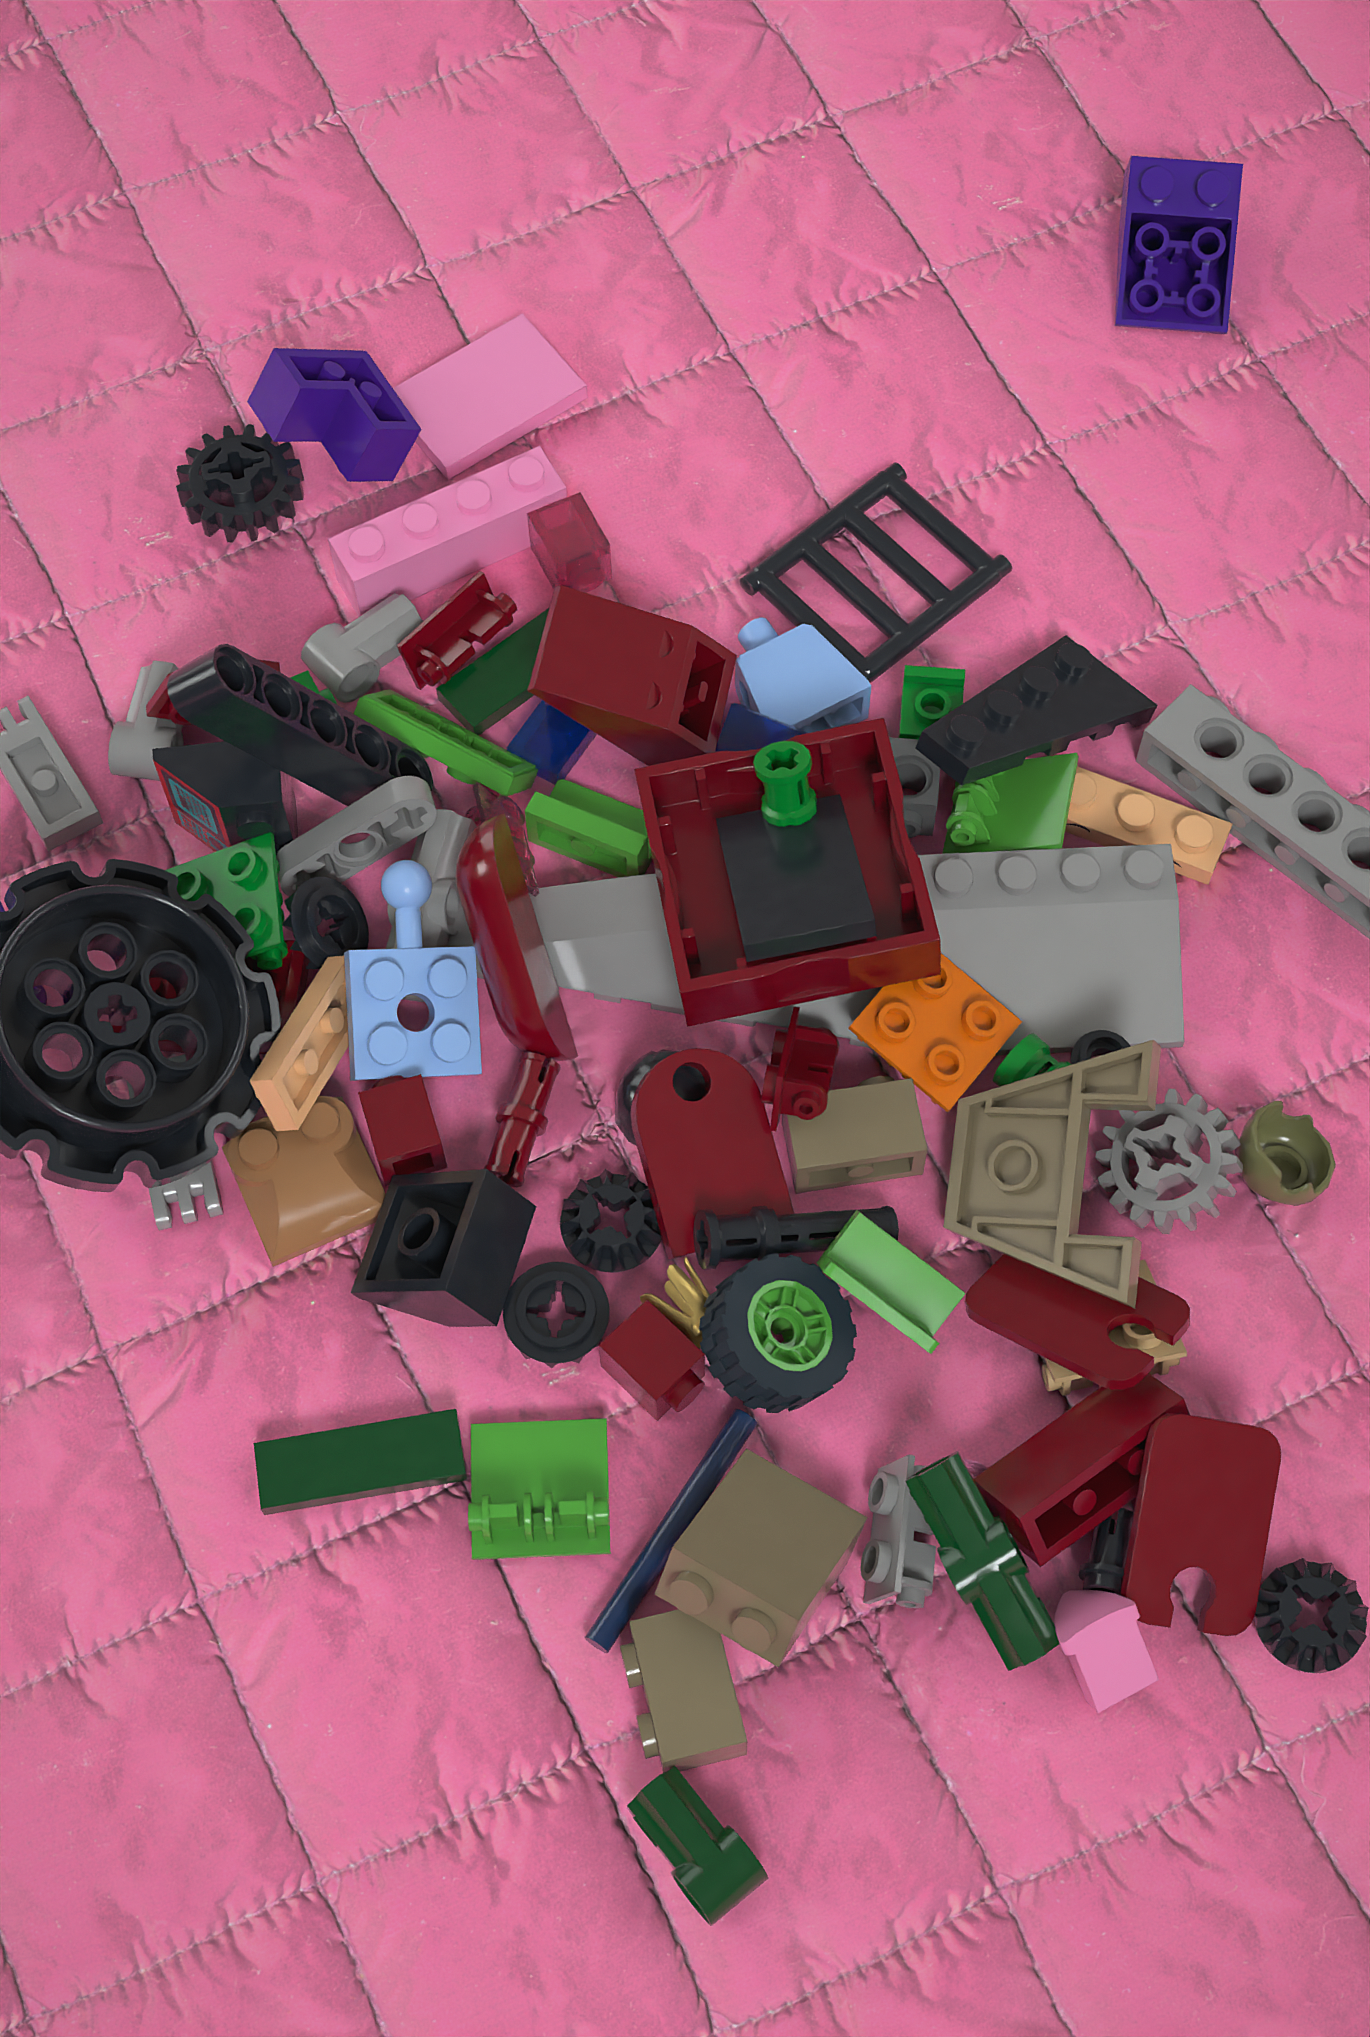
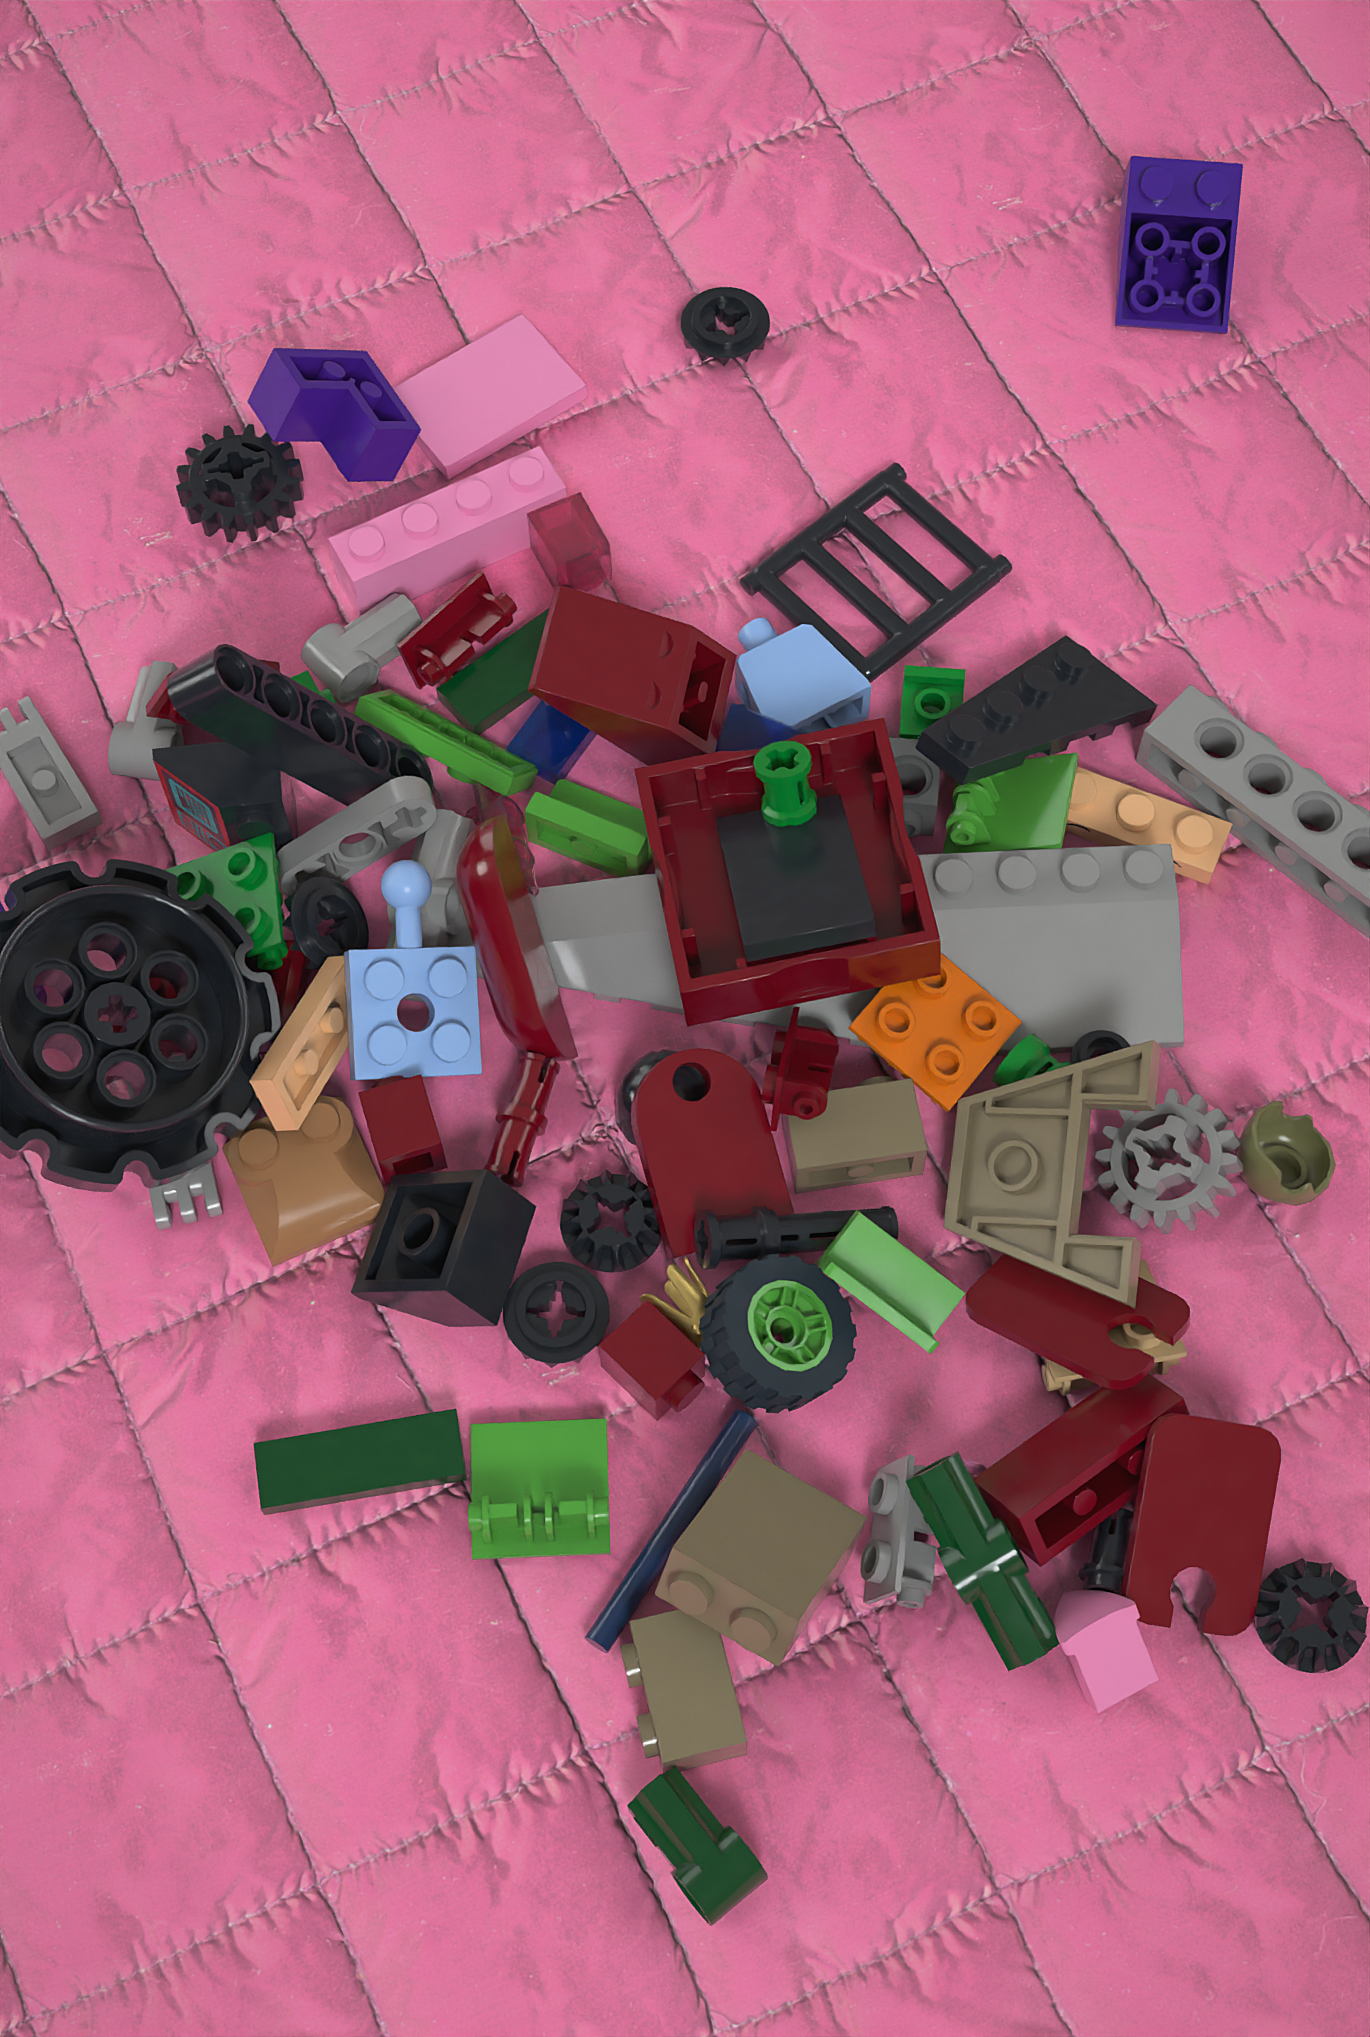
none -> black gear [681,287,770,367]

